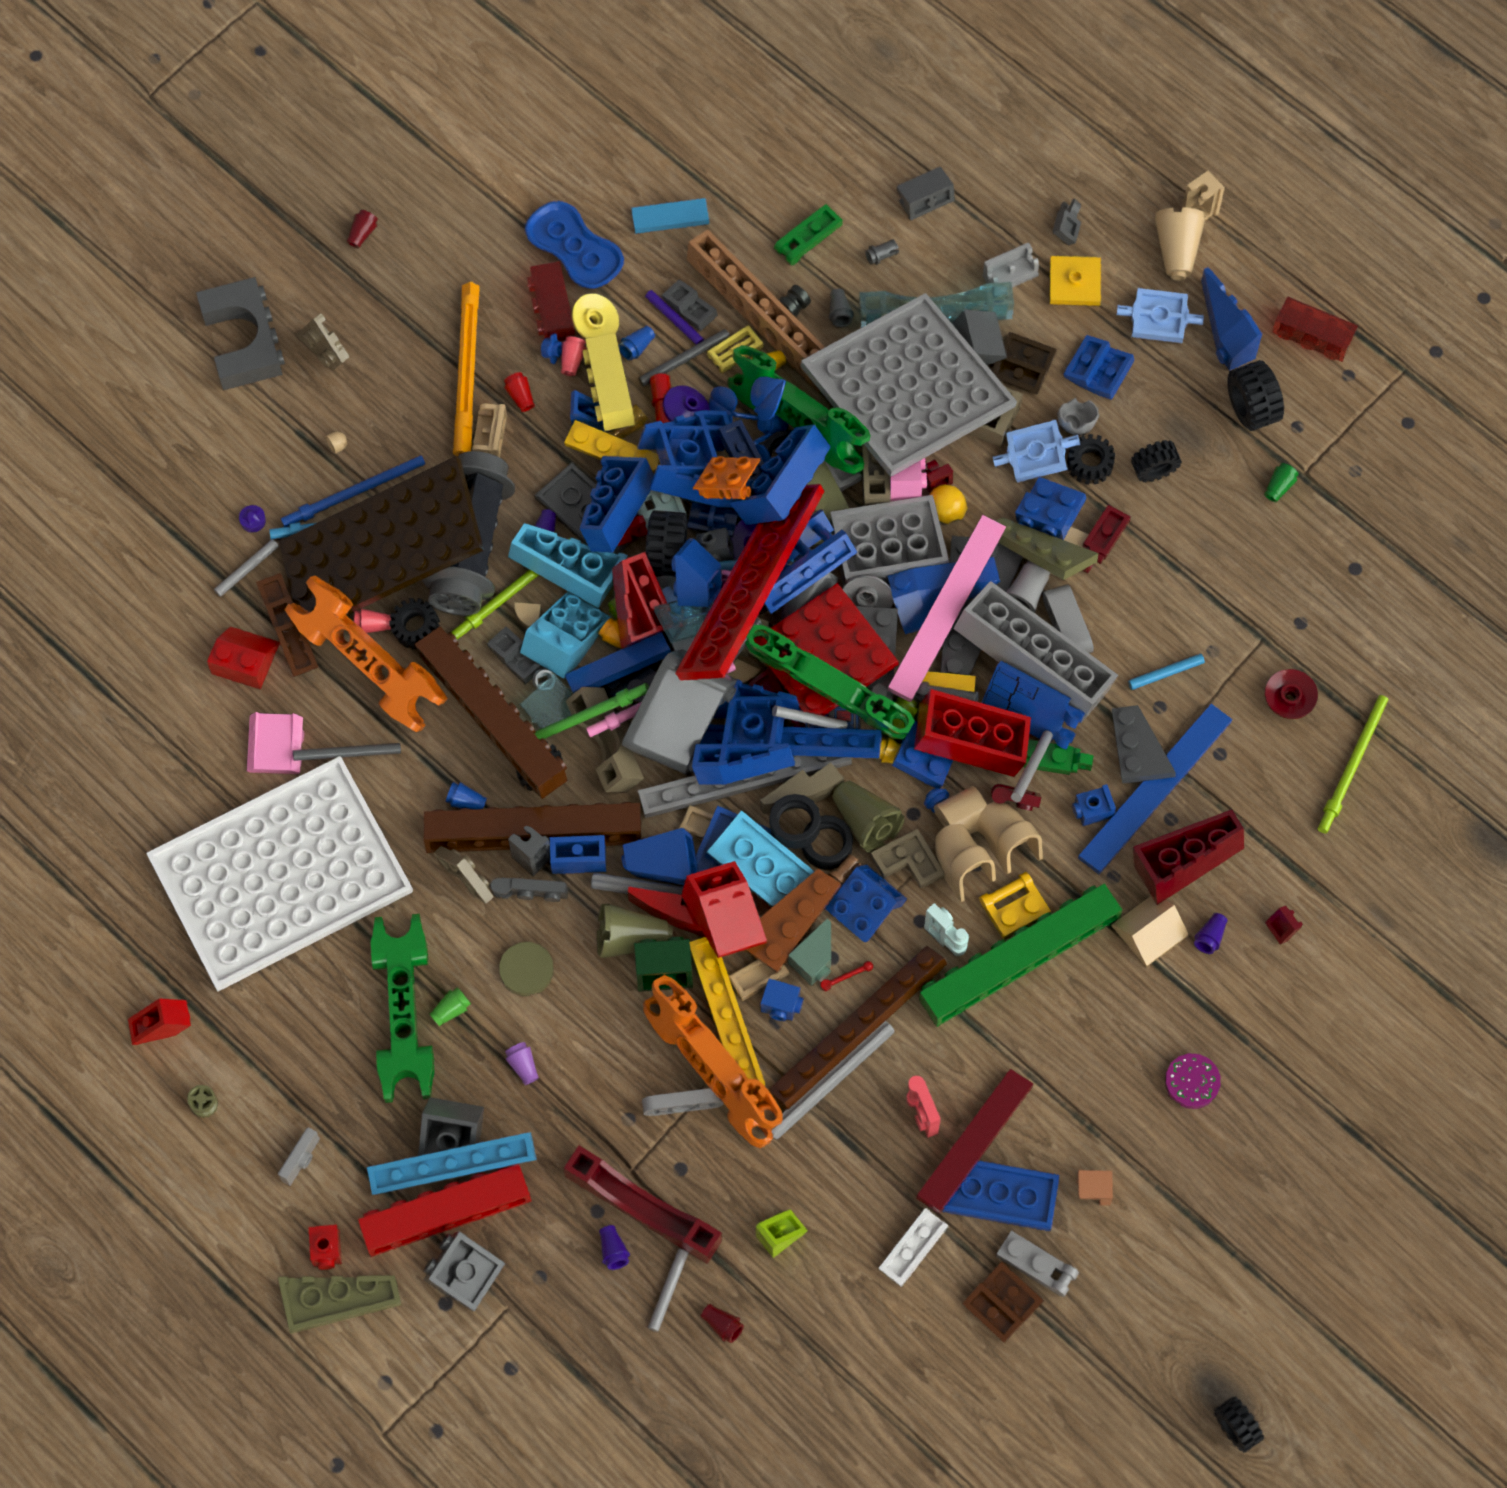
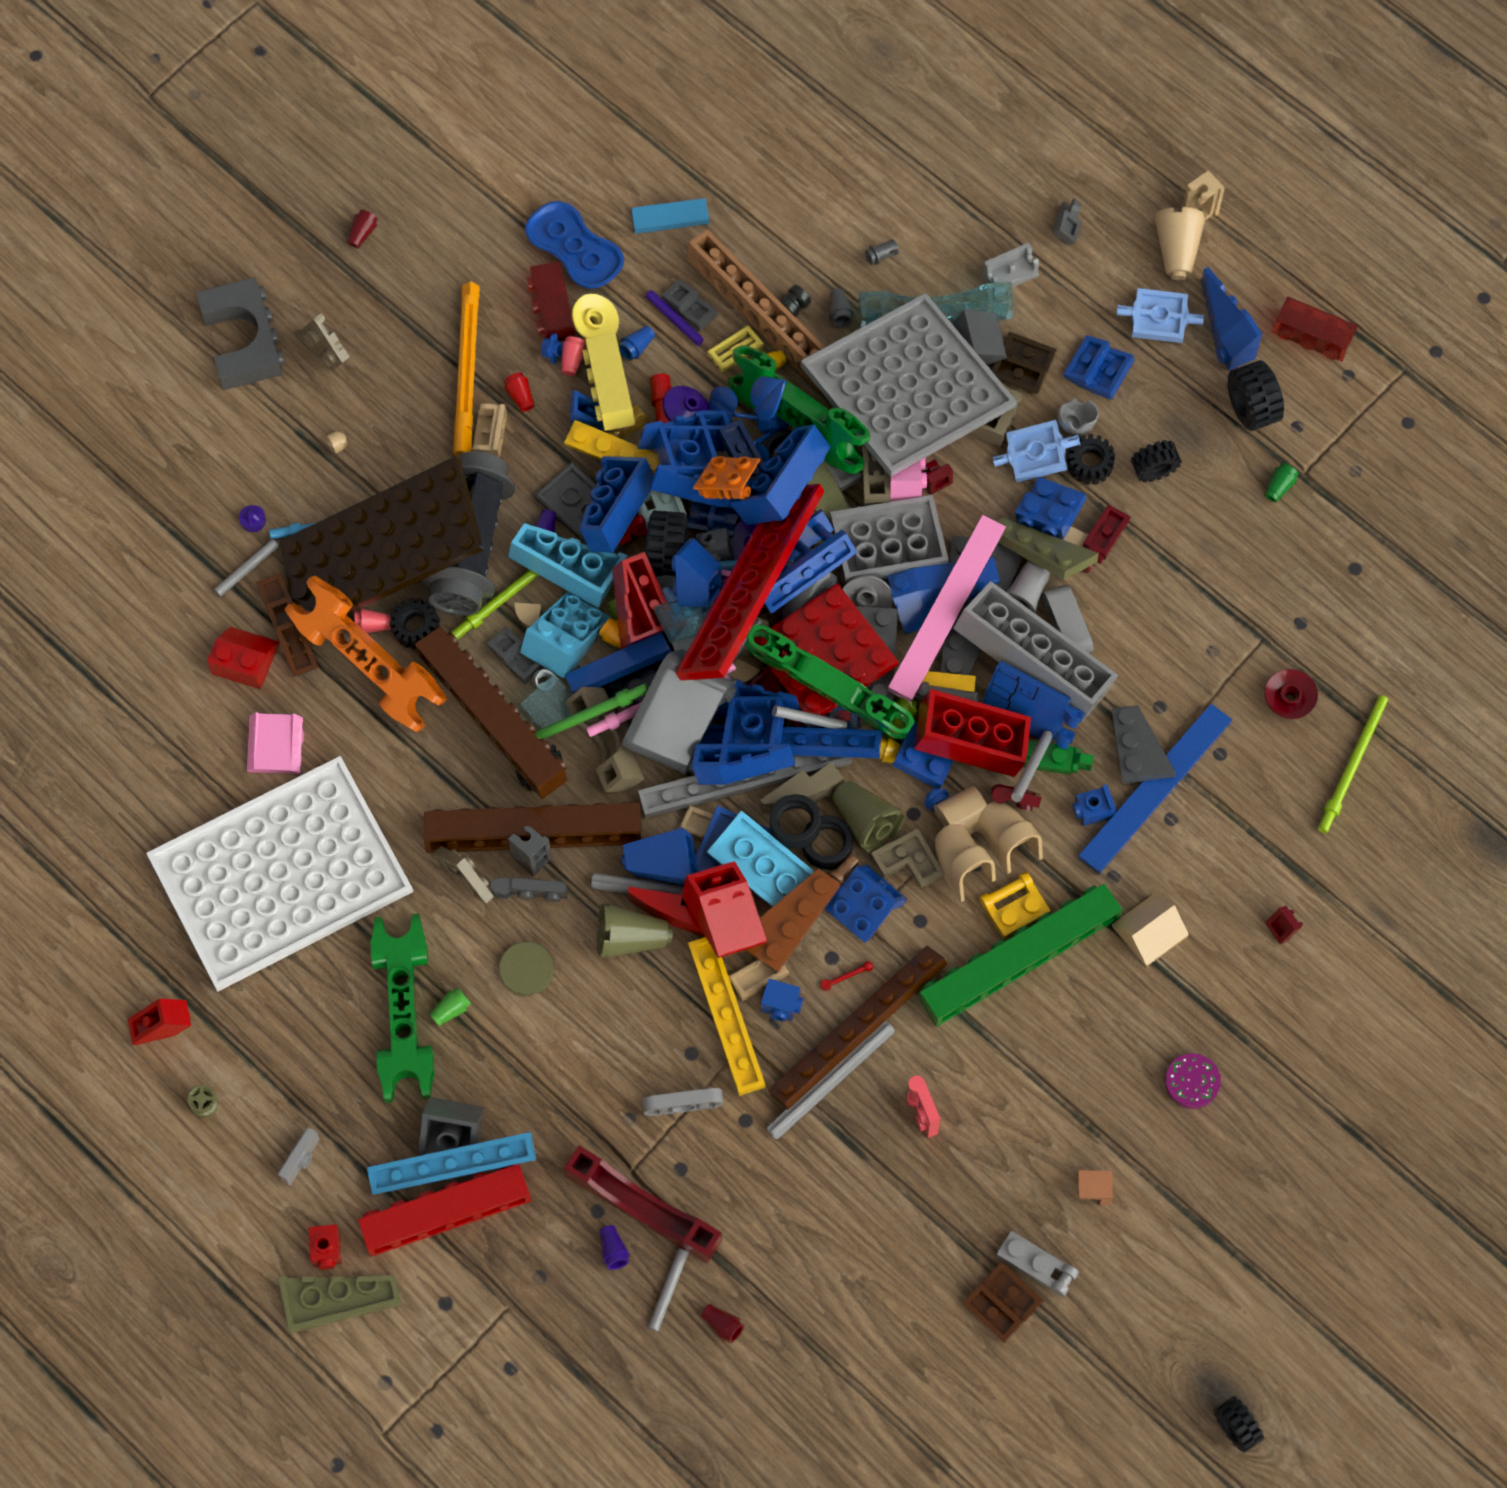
blue bar [280,455,425,527] -> none
dark grey bar [293,743,401,761] -> none
plate [423,1231,505,1311] -> none
blue cone [445,782,487,810] -> none
medium lavender cone [505,1042,539,1085] -> none
blue brick [550,835,606,874] -> none
dark green brick [634,937,693,992] -> none
dark grey bar [639,329,730,386] -> none
orange piece [643,975,783,1149] -> none
lime slope [756,1209,807,1258] -> none
green plate [774,204,843,266] -> none
sand green slope [788,919,831,986] -> none
white hinge [879,1208,948,1287] -> none
dark grey hinge [896,166,955,220] -> none
dark red tile [916,1068,1034,1214] -> none
light aqua plate [924,903,969,956] -> none
yellow hair [929,485,967,524] -> none
blue tile [942,1161,1060,1232] -> none
yellow plate [1050,256,1101,306] -> none
dark azure bar [1128,653,1205,690] -> none
dark red wedge [1133,809,1244,905] -> none
dark purple cone [1194,913,1228,954] -> none

